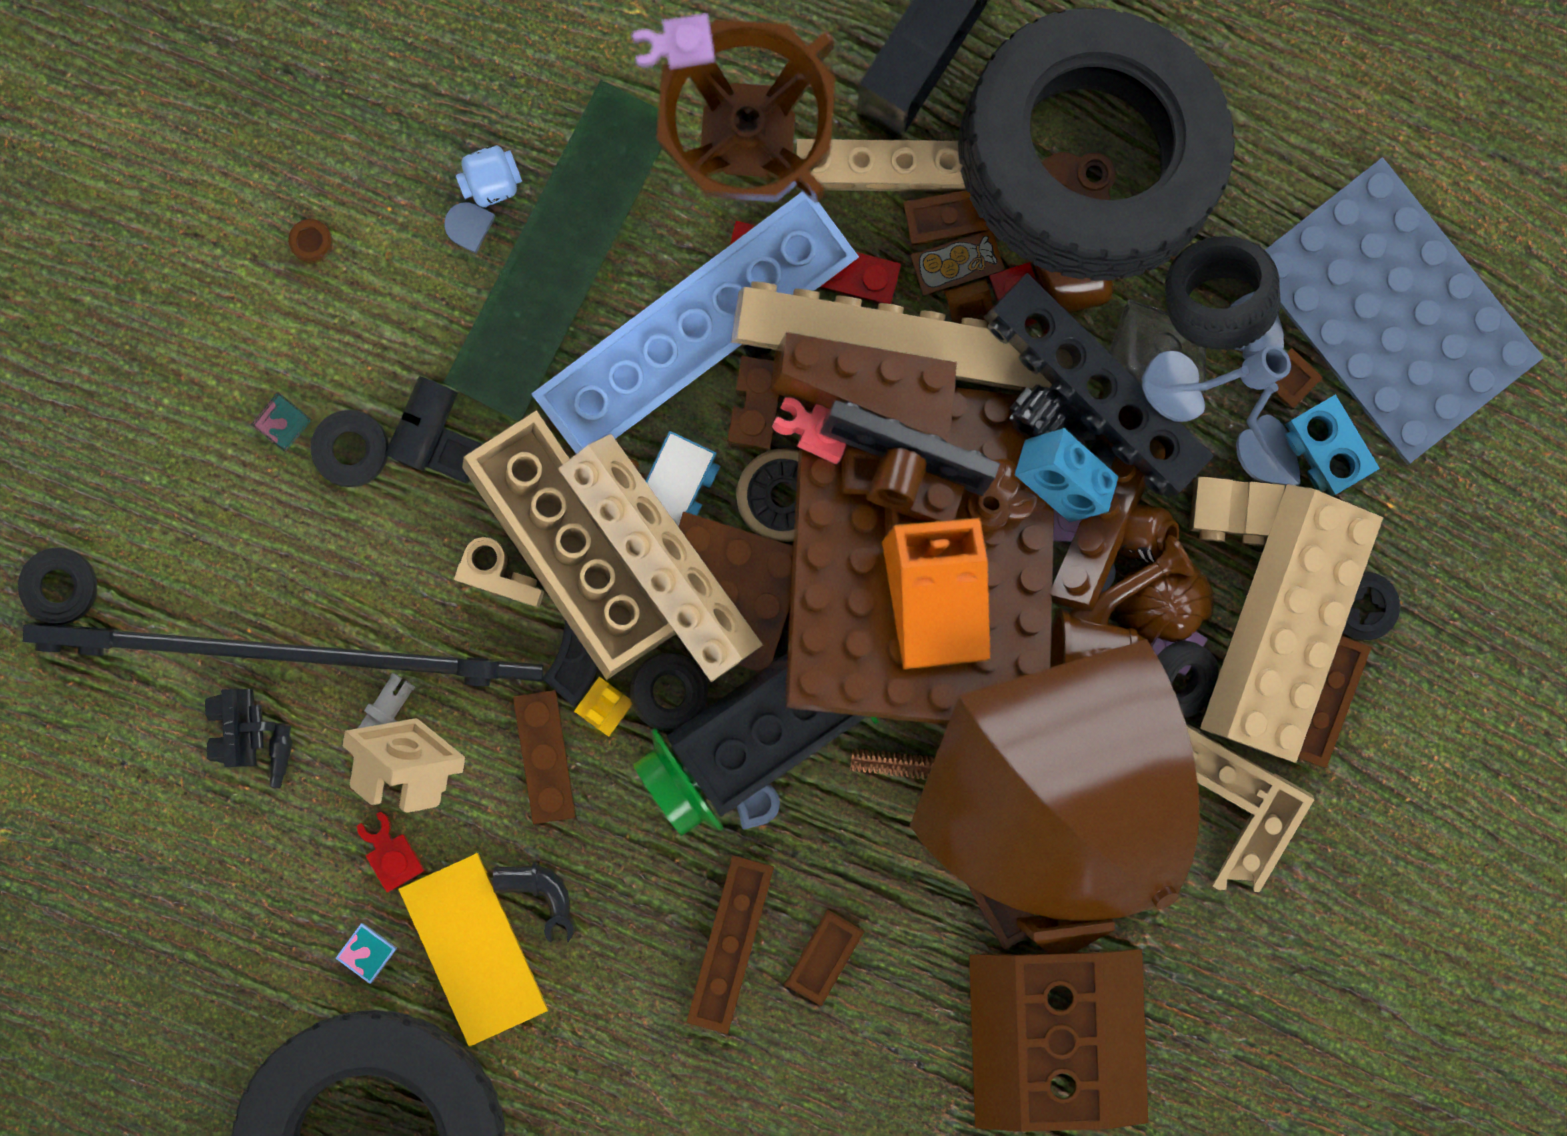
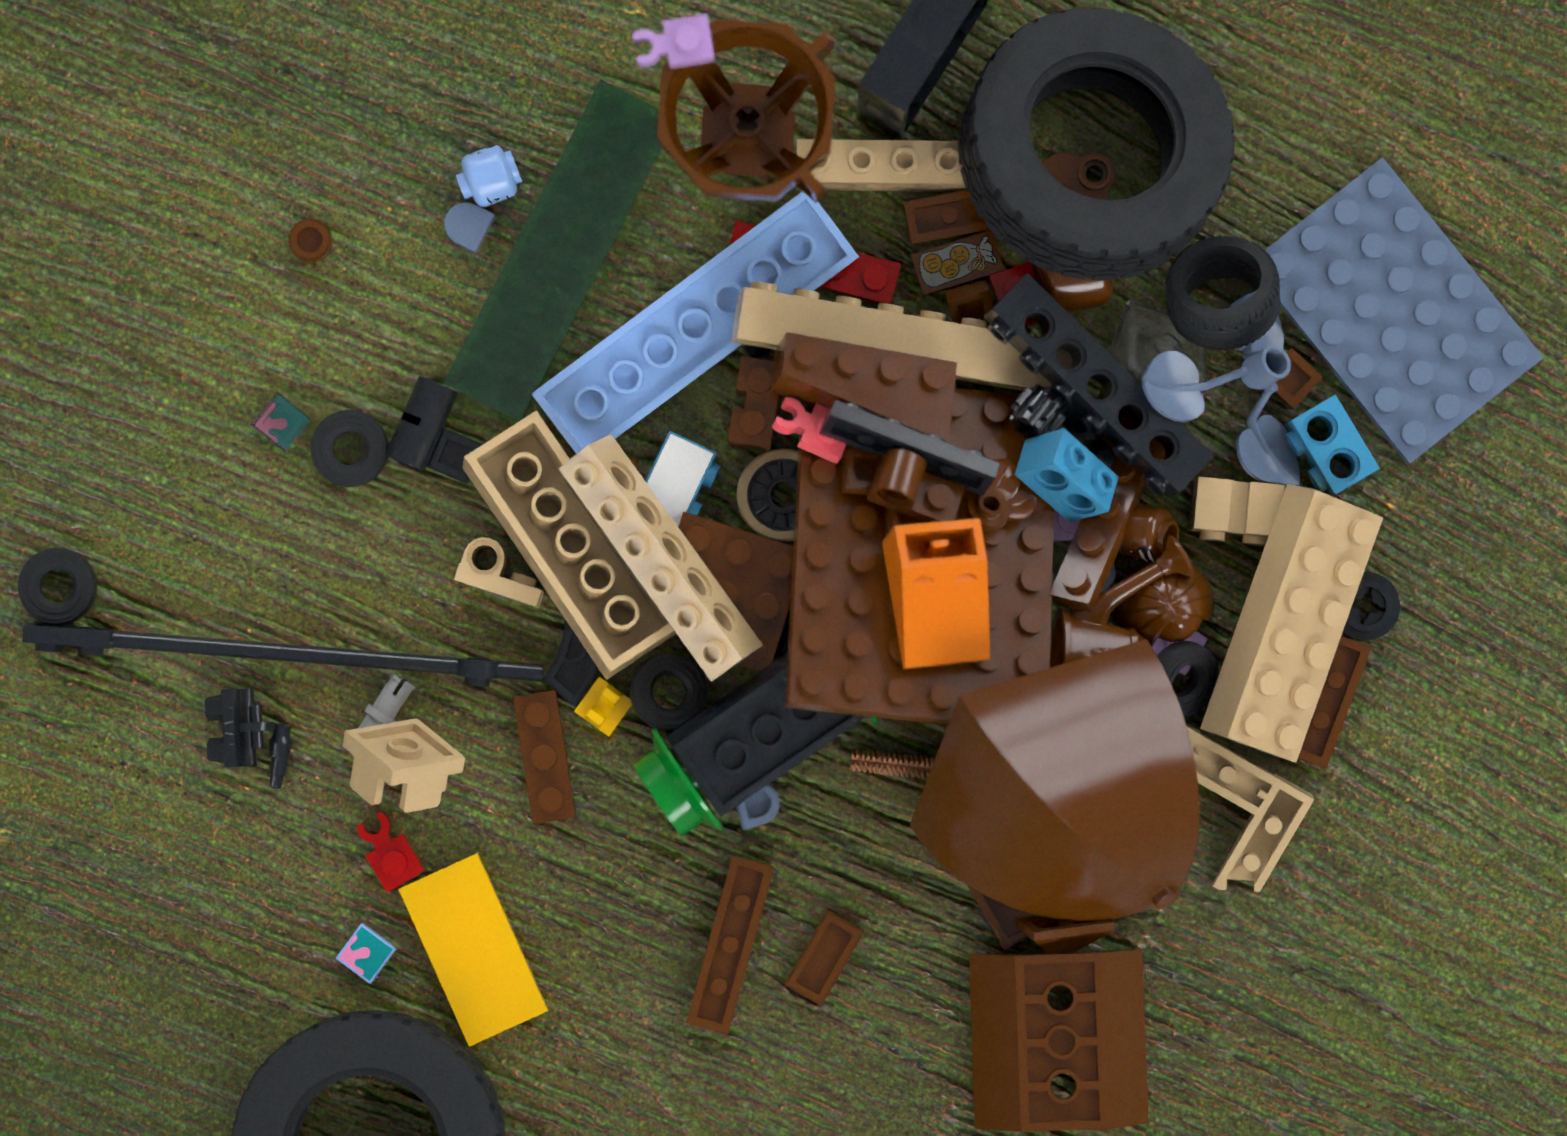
black piece [493,862,576,943] -> none

